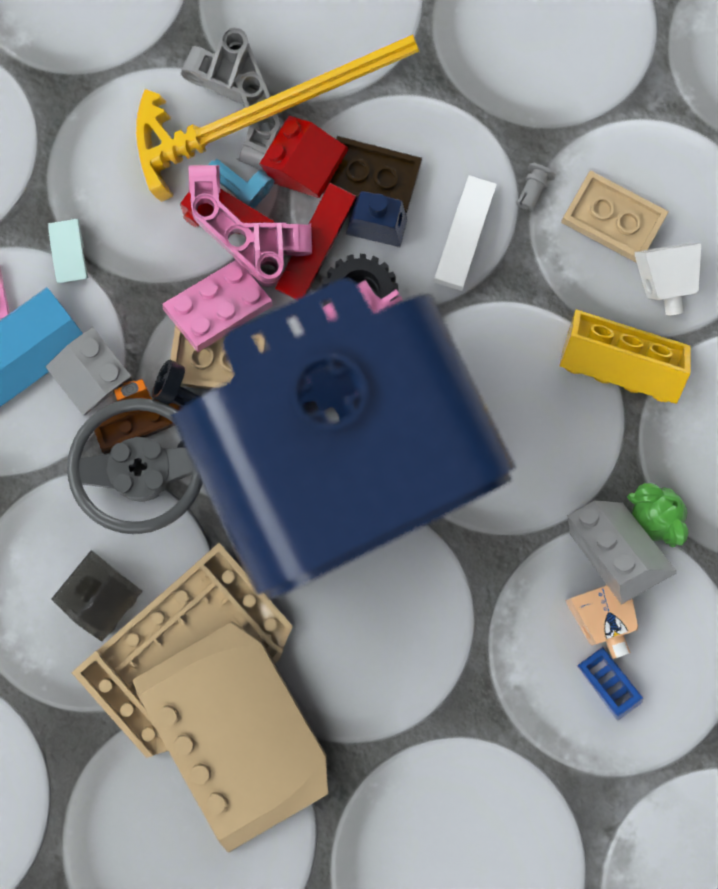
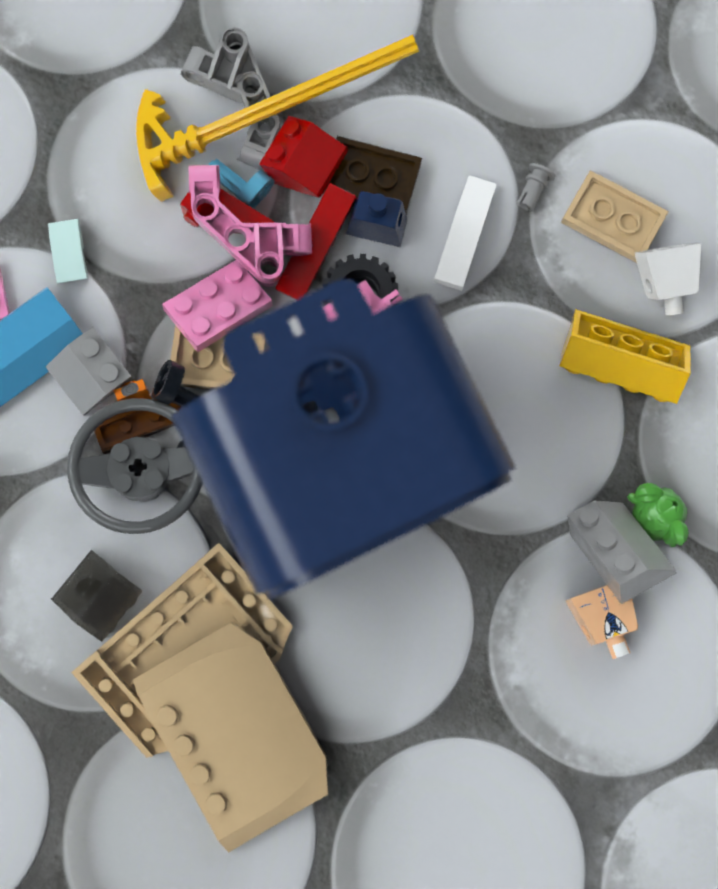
blue slope [577,647,643,721] -> none

